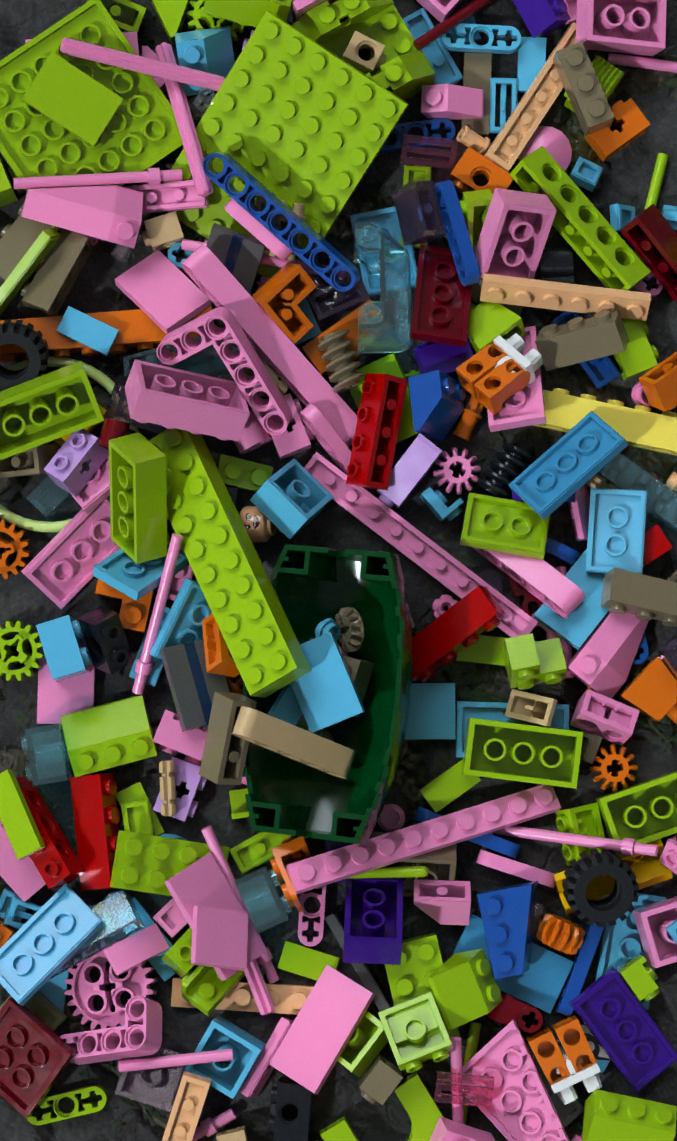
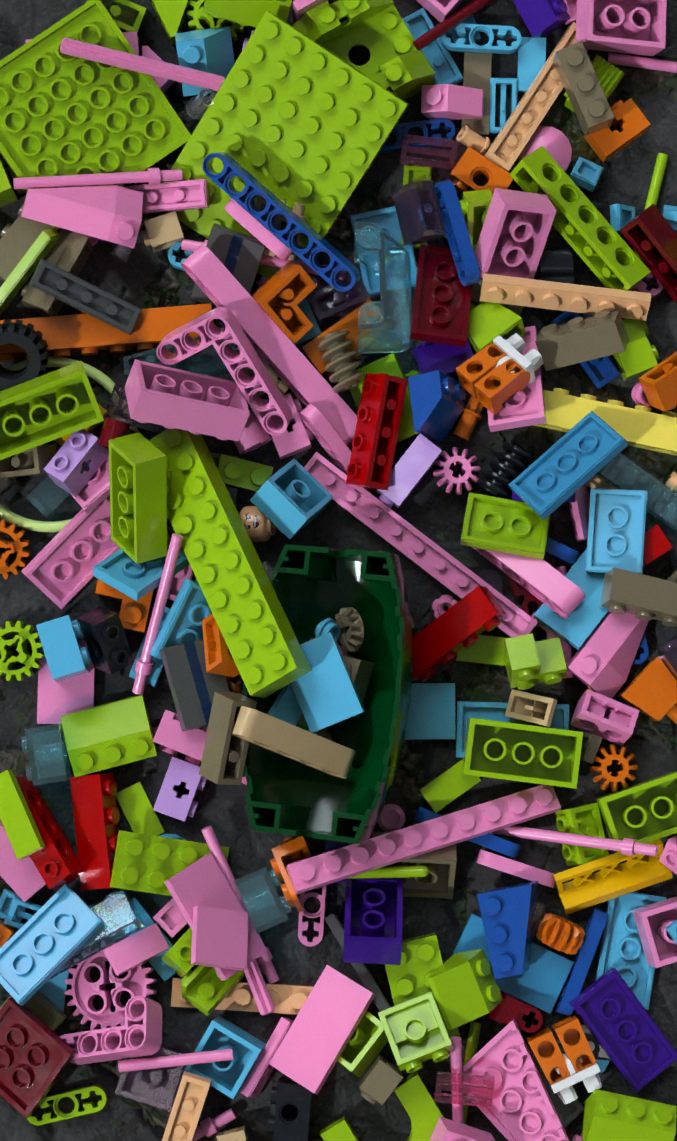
lime tile [21,52,123,147] -> none
medium azure tile [56,306,120,356] -> none
bright pink tile [115,250,211,334] -> none
lime tile [121,799,154,835] -> none
bright pink axle [155,42,213,197] -> none
tan axle [159,760,177,816] -> none
lime panel [229,788,249,819] -> none
lime tile [229,831,309,875] -> none
lime tile [277,940,340,981] -> none
tan brick [342,30,387,75] -> none
bright pink slope [413,879,471,925] -> none
medium azure bracket [420,487,464,522] -> none
black tyre [562,849,639,927] -> none
lime brick [617,954,660,1001] -> none
none -> dark grey tile [29,259,142,335]

